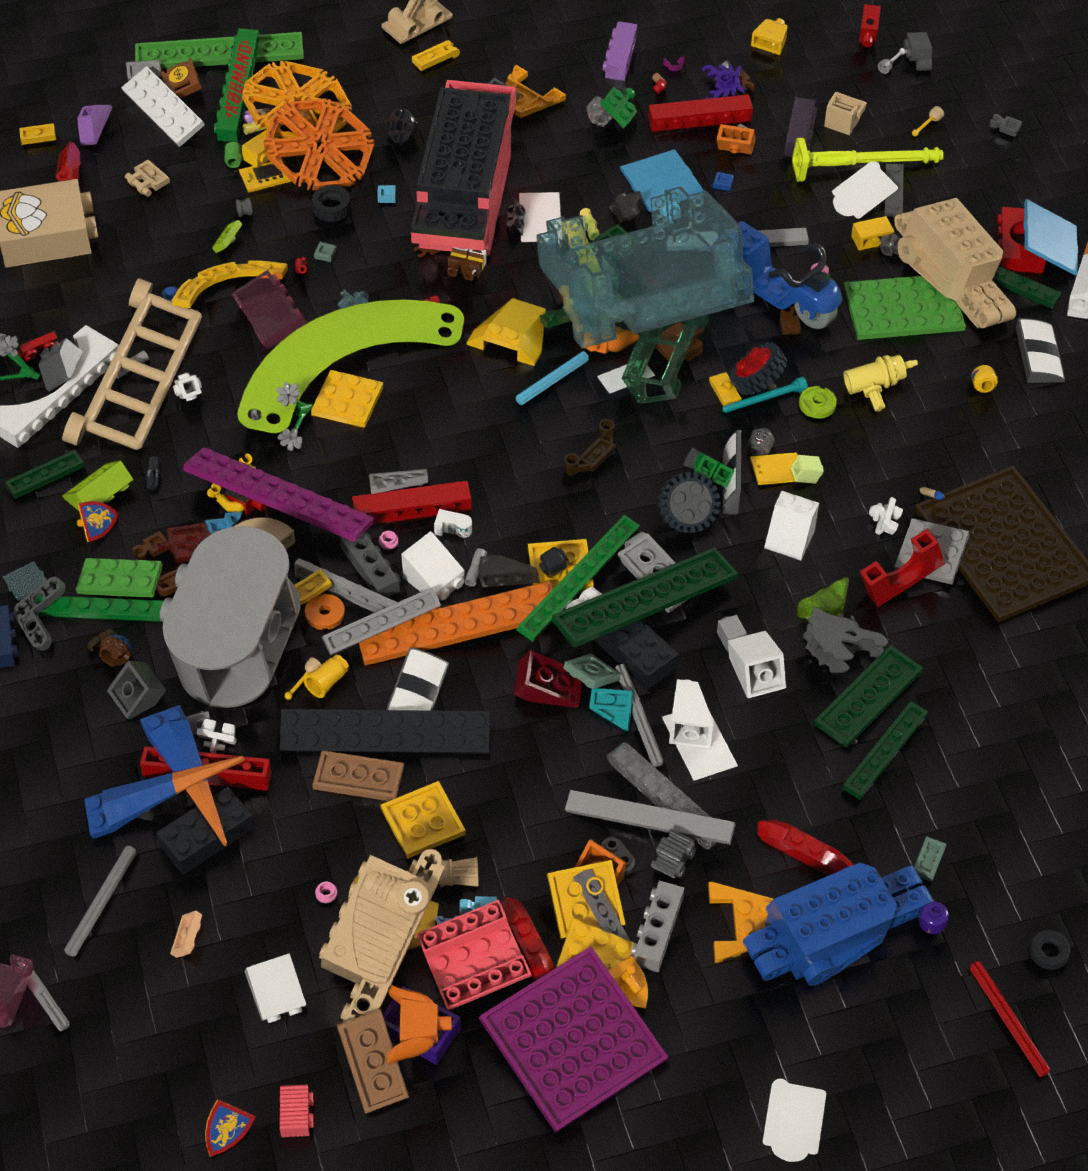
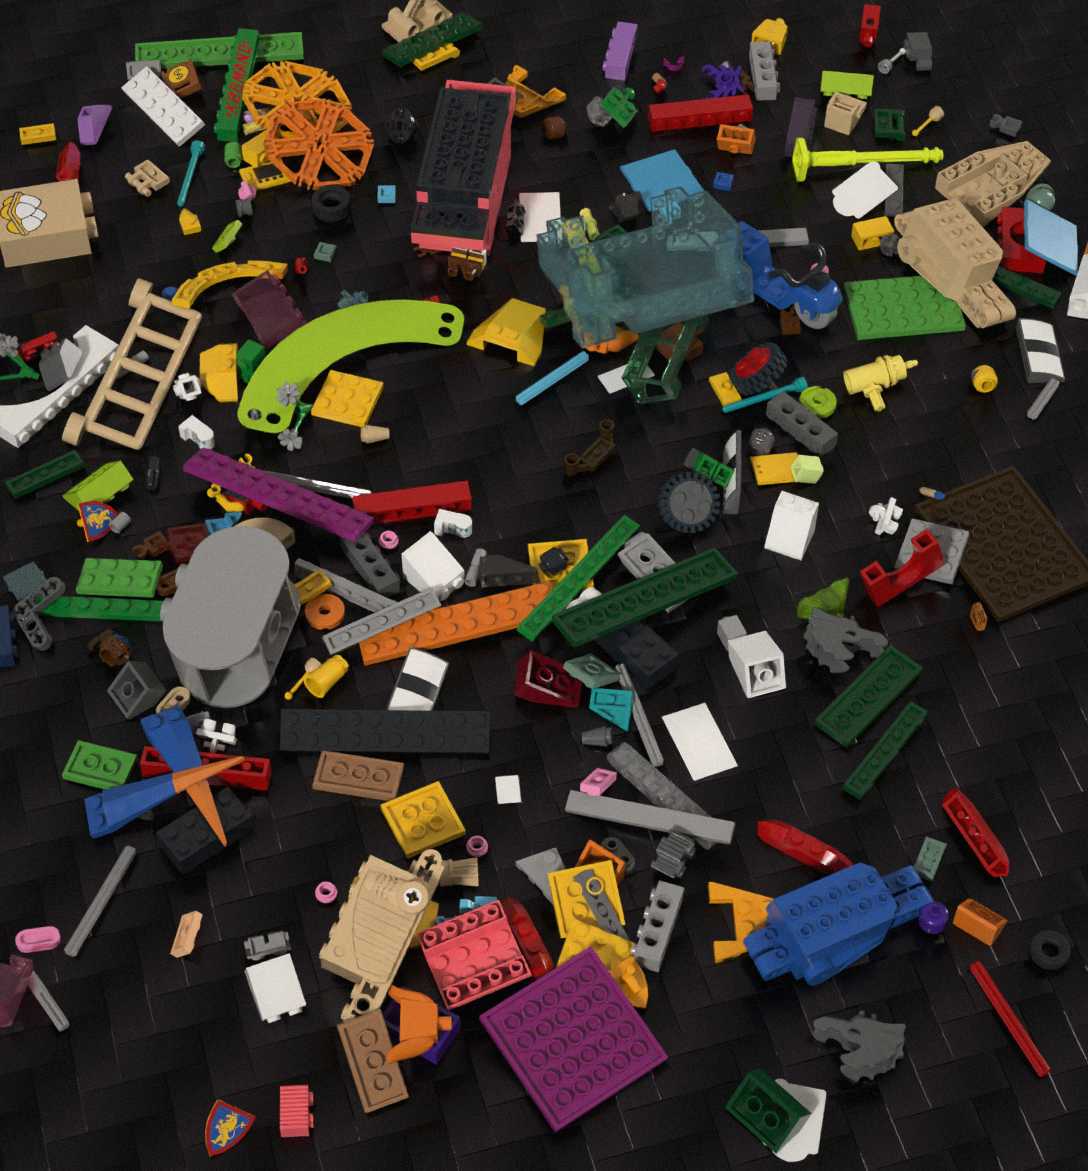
light grey wing [369,469,428,494] -> none
white slope [669,679,714,749] -> none
none -> bright pink tile [15,926,61,953]
none -> bright green plate [62,740,138,790]
none -> light grey hinge [109,512,131,533]
none -> tan plate [156,687,191,713]
none -> teal piece [177,140,205,207]
none -> yellow plate [179,209,201,235]
none -> white leg [179,415,215,449]
none -> yellow wedge [200,343,238,402]
none -> green brick [236,339,265,383]
none -> bright pink plate [238,181,256,201]
none -> light grey hinge [244,930,291,960]
none -> light grey axle [263,470,372,499]
none -> tan cone [361,425,389,444]
none -> dark green plate [382,12,483,67]
none -> bright pink plate [466,836,488,857]
none -> white sticker [495,775,521,804]
none -> light grey wing [516,848,566,904]
none -> reddish brown head [540,116,567,140]
none -> bright pink plate [580,768,617,796]
none -> dark grey cone [582,726,613,747]
none -> dark green slope [725,1068,812,1153]
none -> light grey brick [749,42,780,100]
none -> dark grey brick [766,391,838,458]
none -> dark grey animal [813,1011,906,1082]
none -> lime slope [820,71,874,100]
none -> dark green plate [874,109,906,141]
none -> tan wedge [935,141,1051,227]
none -> red brick [942,788,1009,877]
none -> orange slope [953,898,1008,946]
none -> clear orange tile [970,602,987,631]
none -> sand green helmet [1026,183,1055,211]
none -> light grey axle [1027,378,1059,420]

